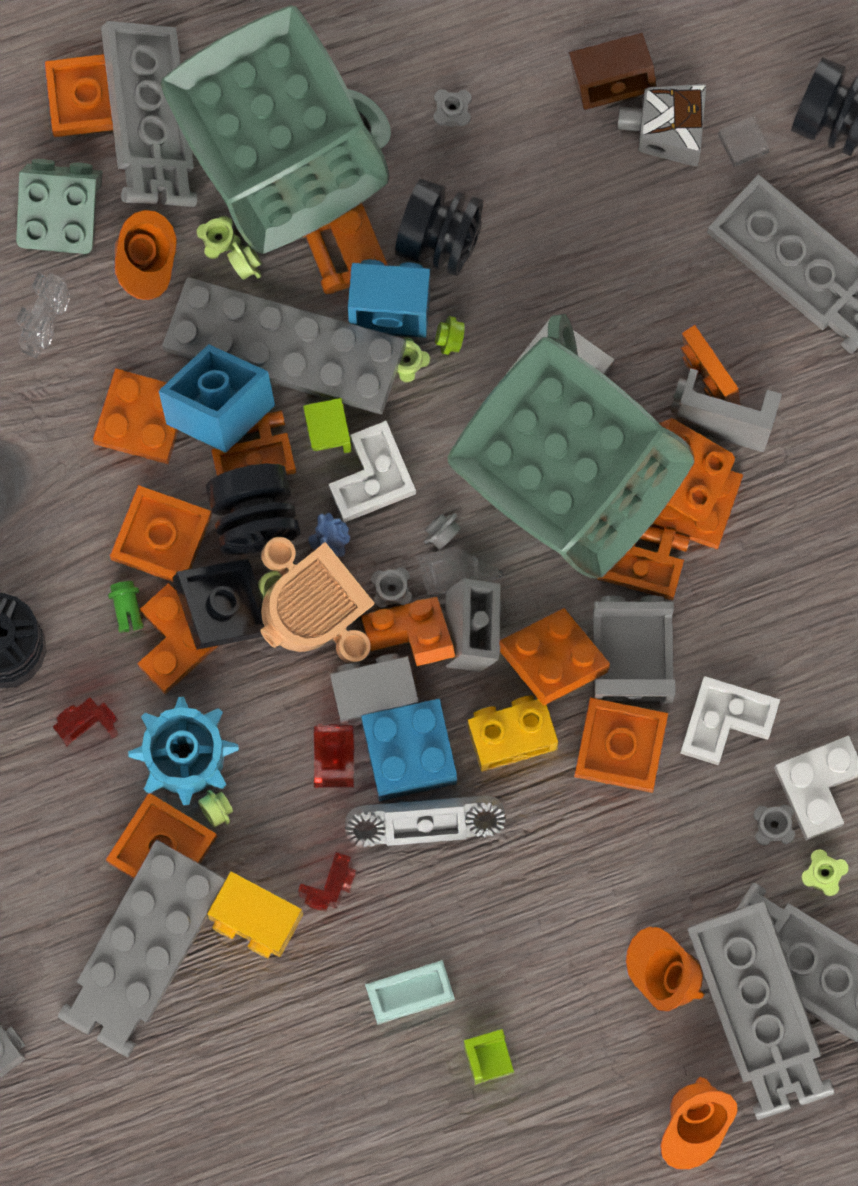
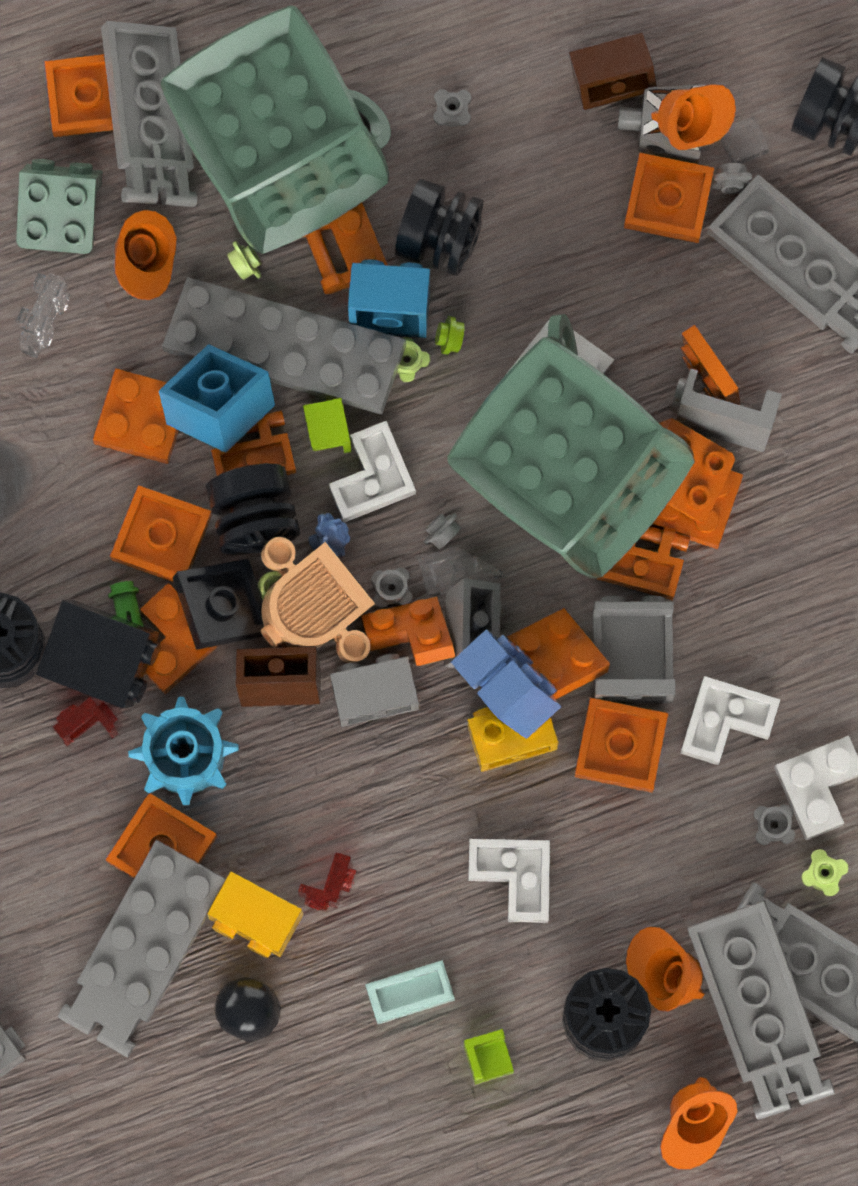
yellowish green plate [197,216,241,259] -> none
yellowish green plate [198,790,233,828] -> none
clear red bracket [314,724,355,788] -> none
light grey plate [345,796,506,847] -> none
dark azure brick [361,699,457,801] -> none
none -> black brick [36,599,160,708]
none -> black hair [214,977,281,1042]
none -> reddish brown brick [236,646,321,707]
none -> medium blue piece [451,629,562,739]
none -> white plate [468,839,550,923]
none -> black wheel [562,968,651,1062]
none -> orange plate [624,153,714,243]
none -> orange piece [651,84,736,150]
none -> light grey plate [712,163,752,194]

